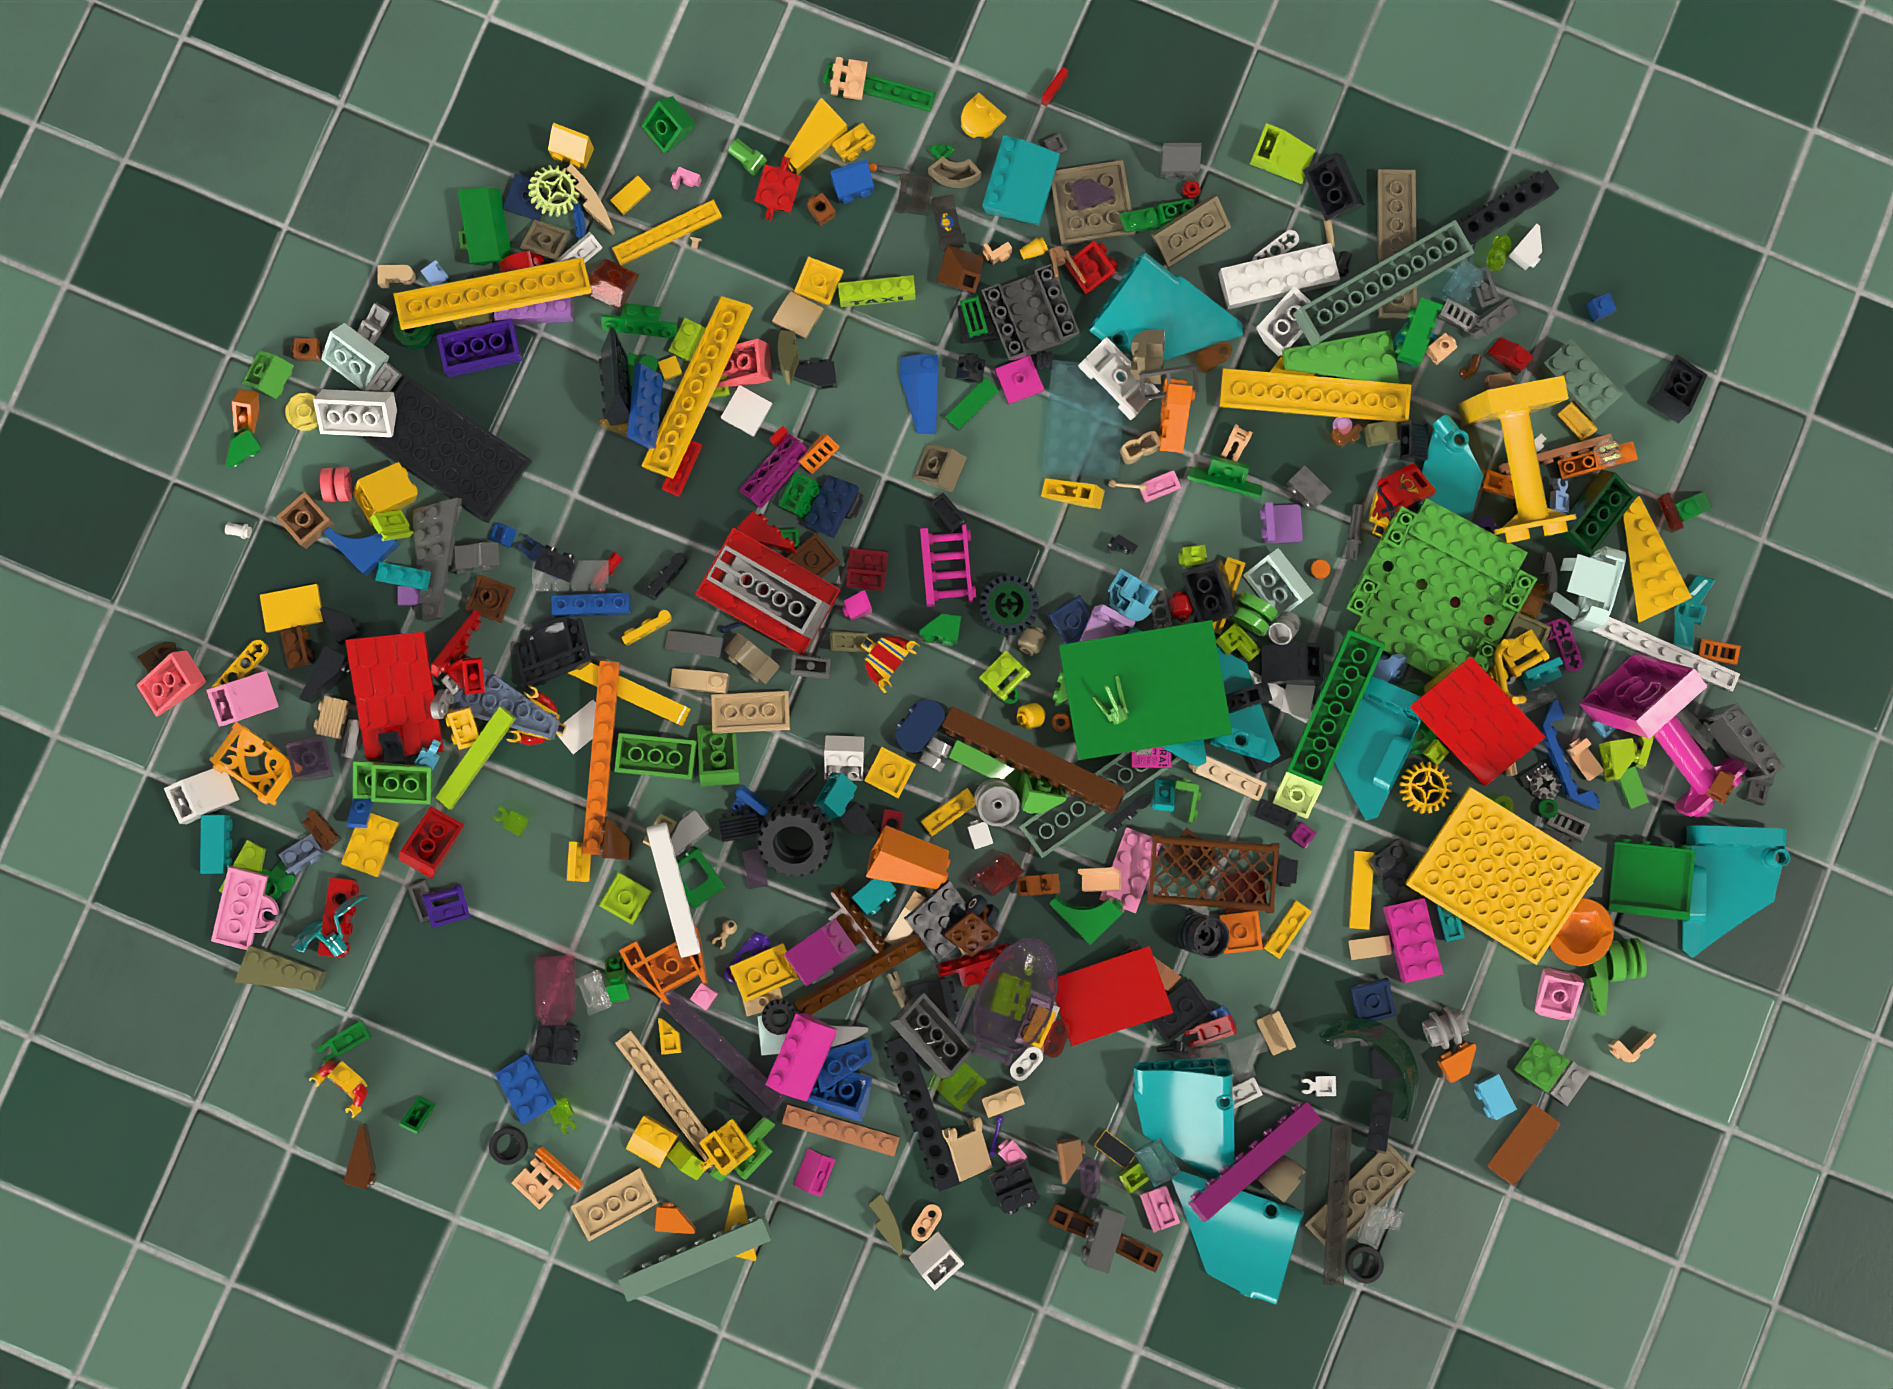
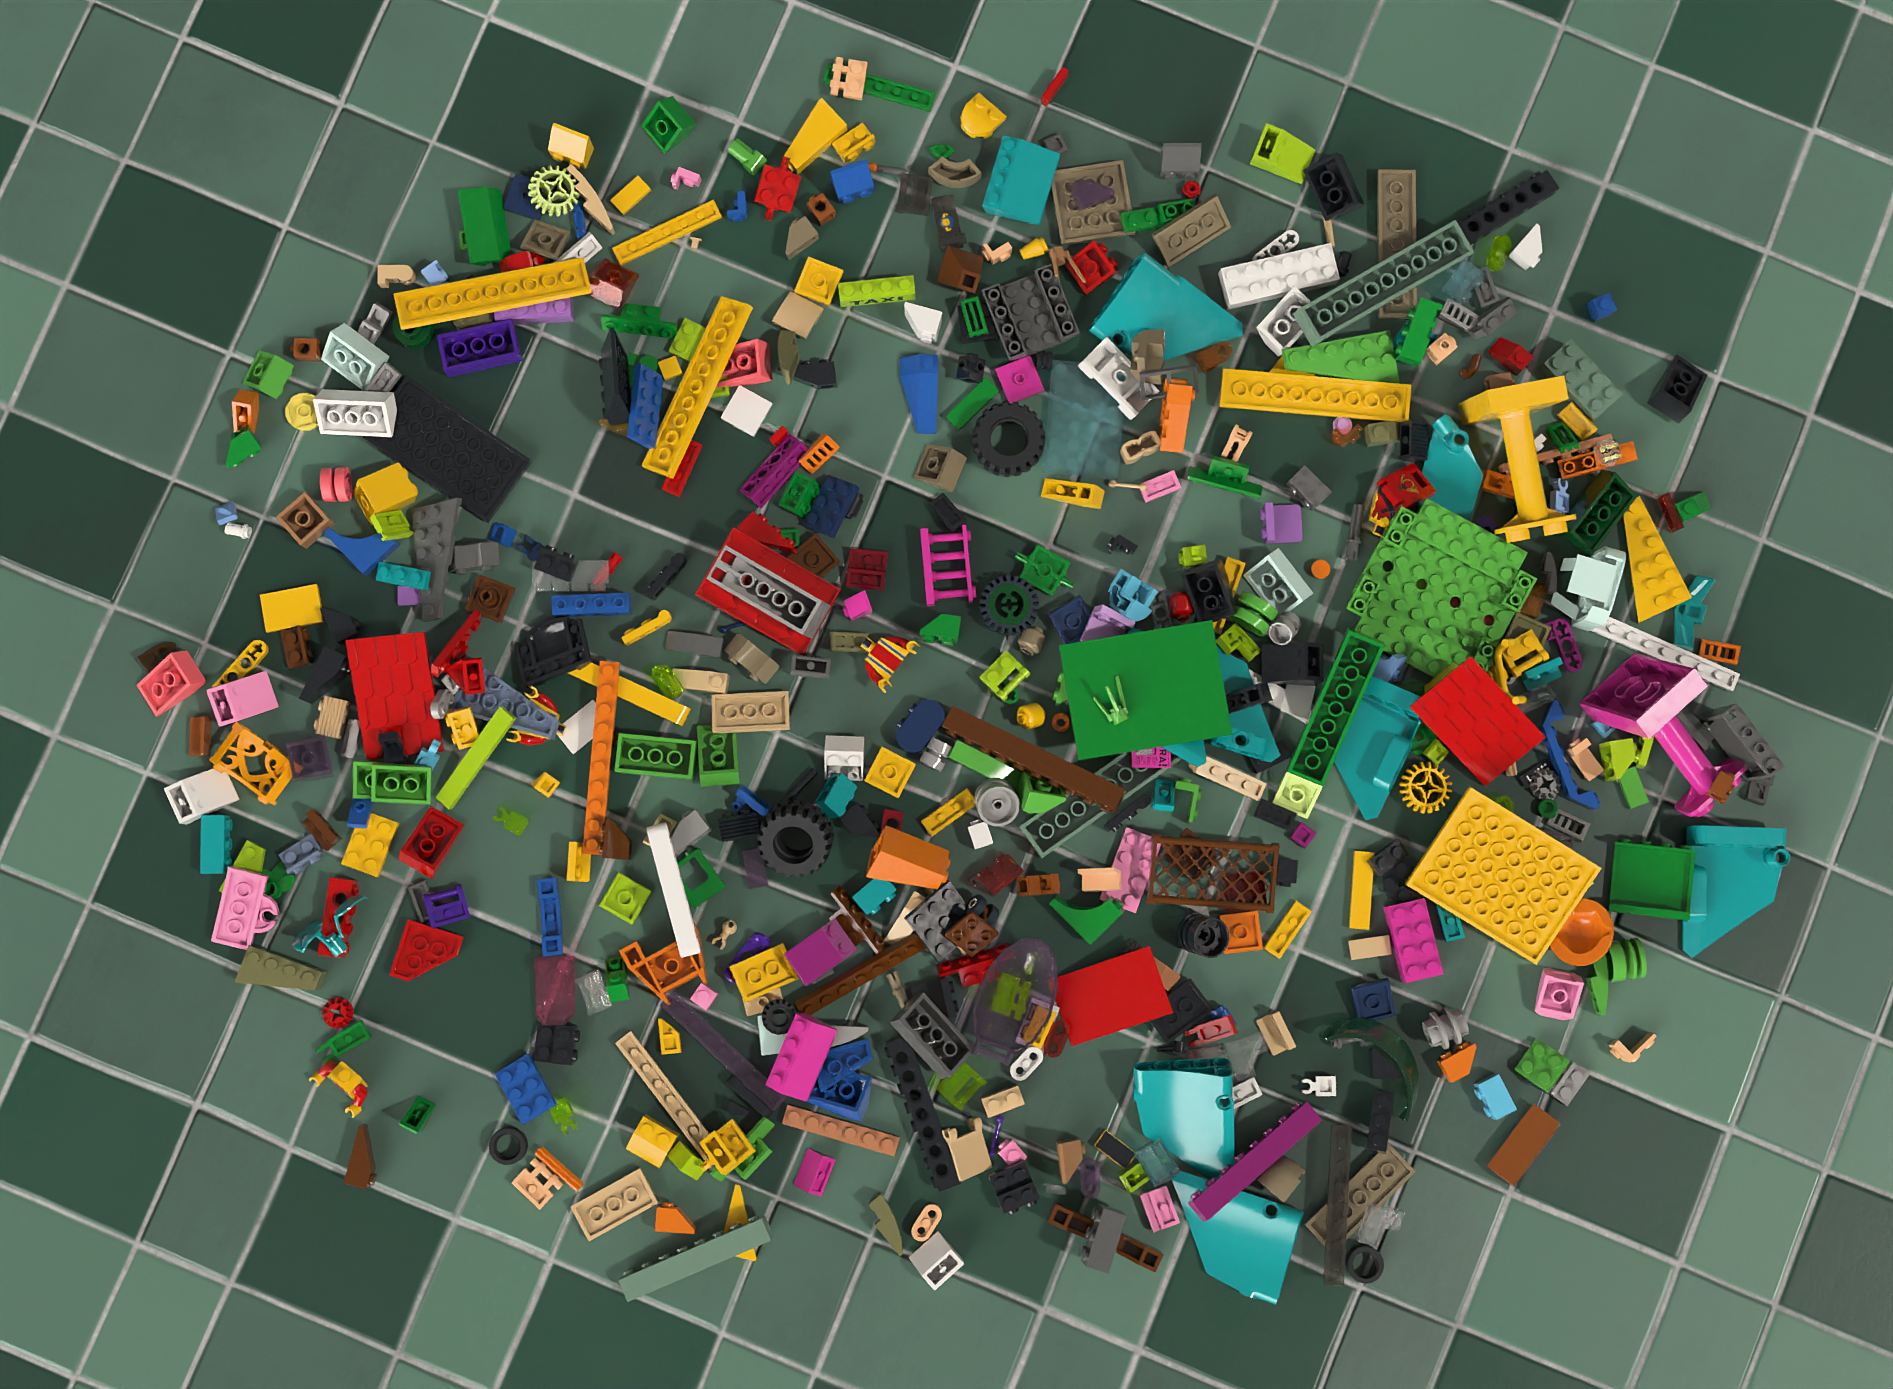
none -> dark orange panel [189,716,212,756]
none -> medium blue tile [215,501,238,525]
none -> red gear [322,997,354,1029]
none -> red plate [389,919,464,981]
none -> yellow slope [531,772,560,798]
none -> blue slope [537,877,563,957]
none -> clear neon green plate [652,664,683,699]
none -> blue bracket [727,191,748,222]
none -> dark tan slope [785,216,819,260]
none -> white slope [904,302,942,344]
none -> black tyre [972,401,1045,477]
none -> green plate [1014,544,1075,596]
none -> green tile [1546,422,1579,453]

